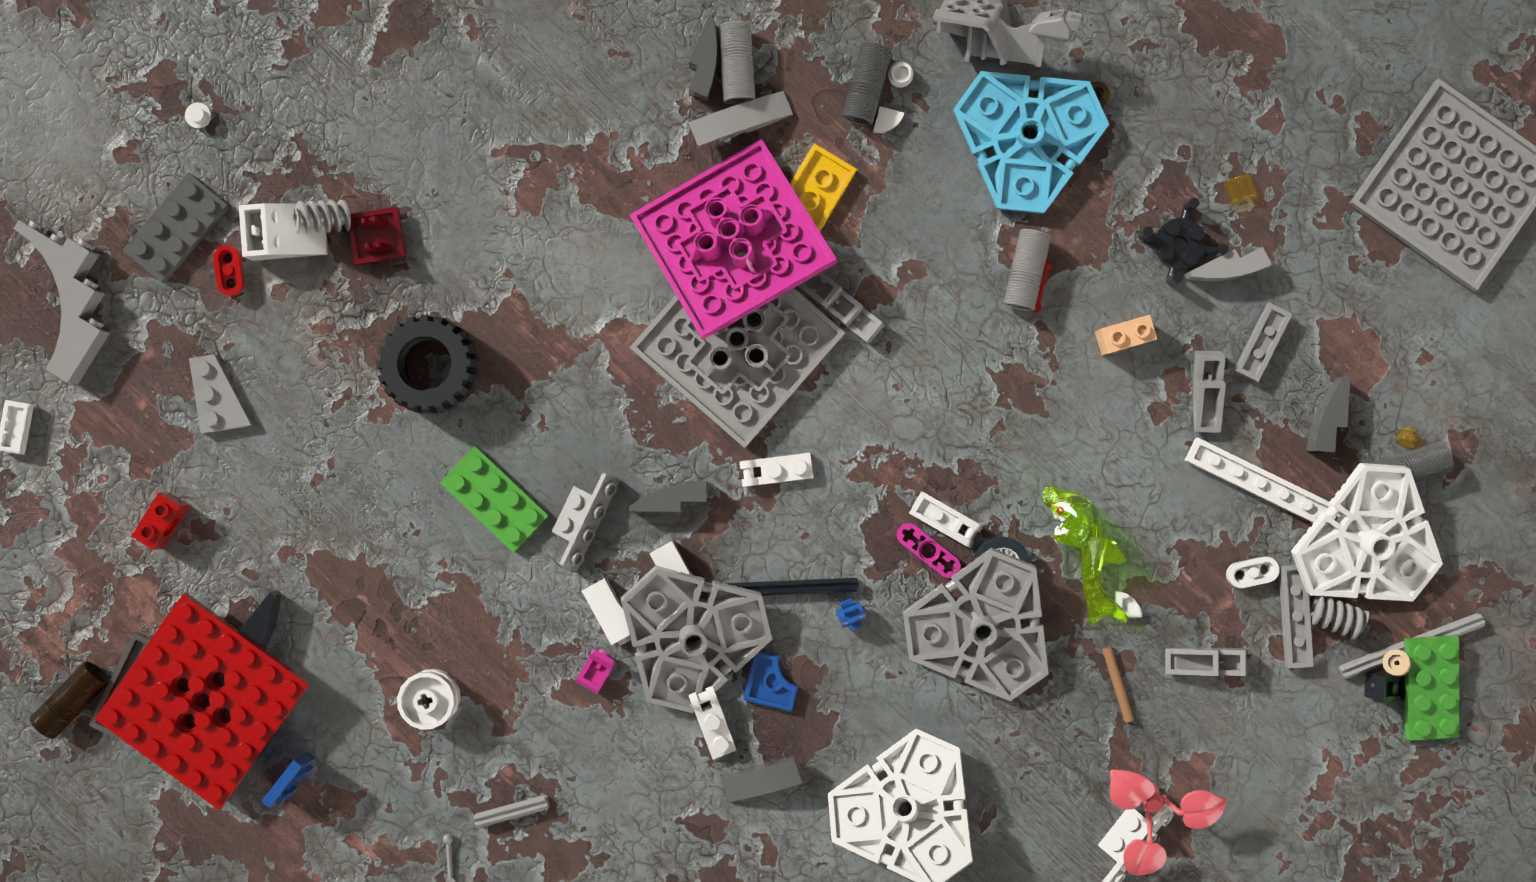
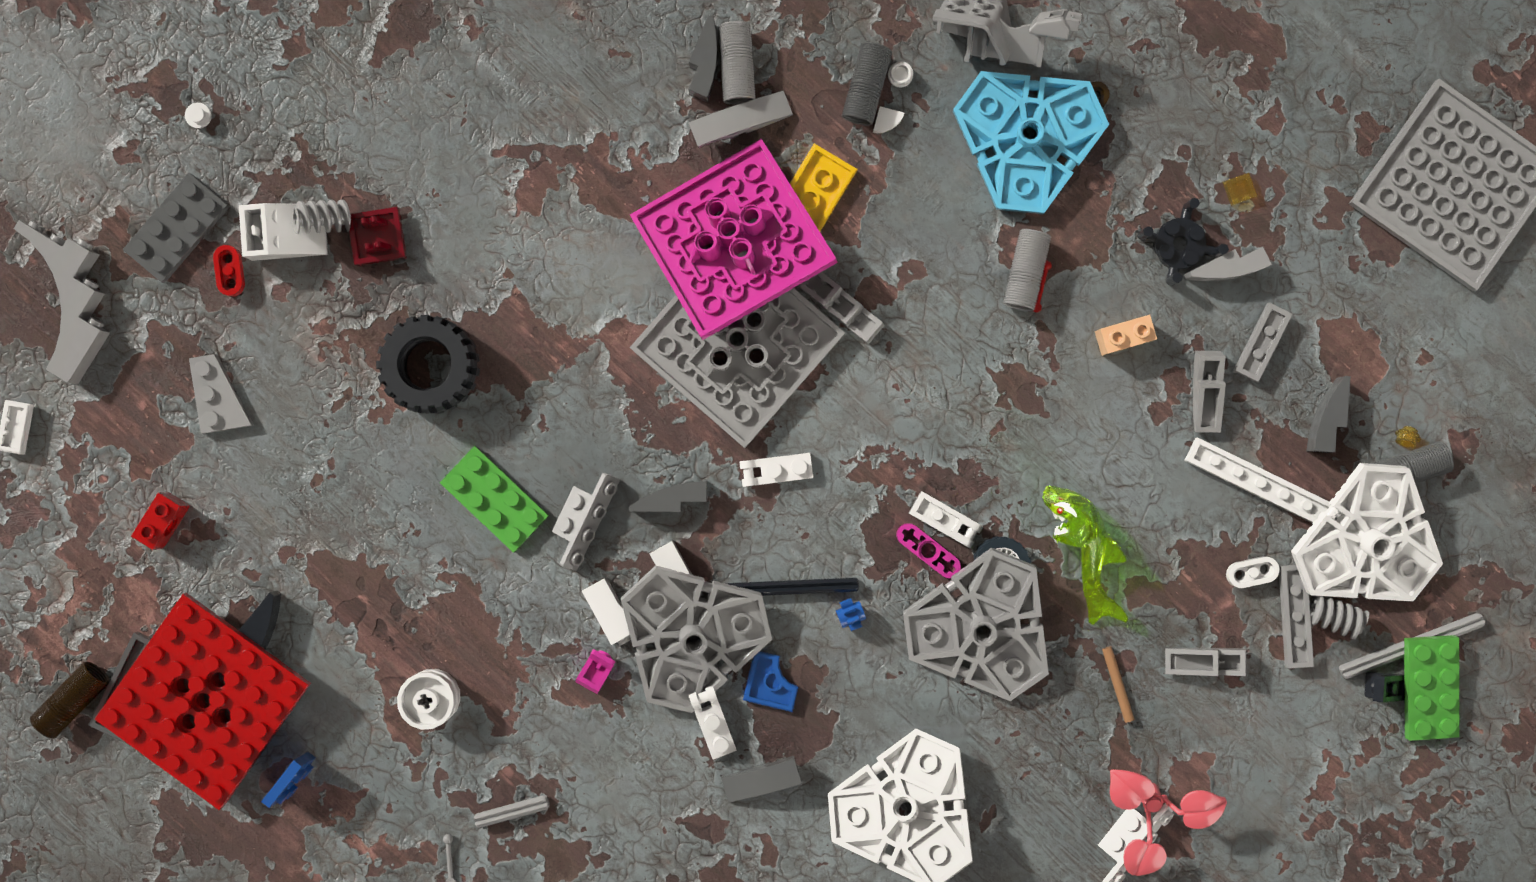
white tile [1115,591,1142,617] -> none
tan tile [1383,650,1411,676] -> none

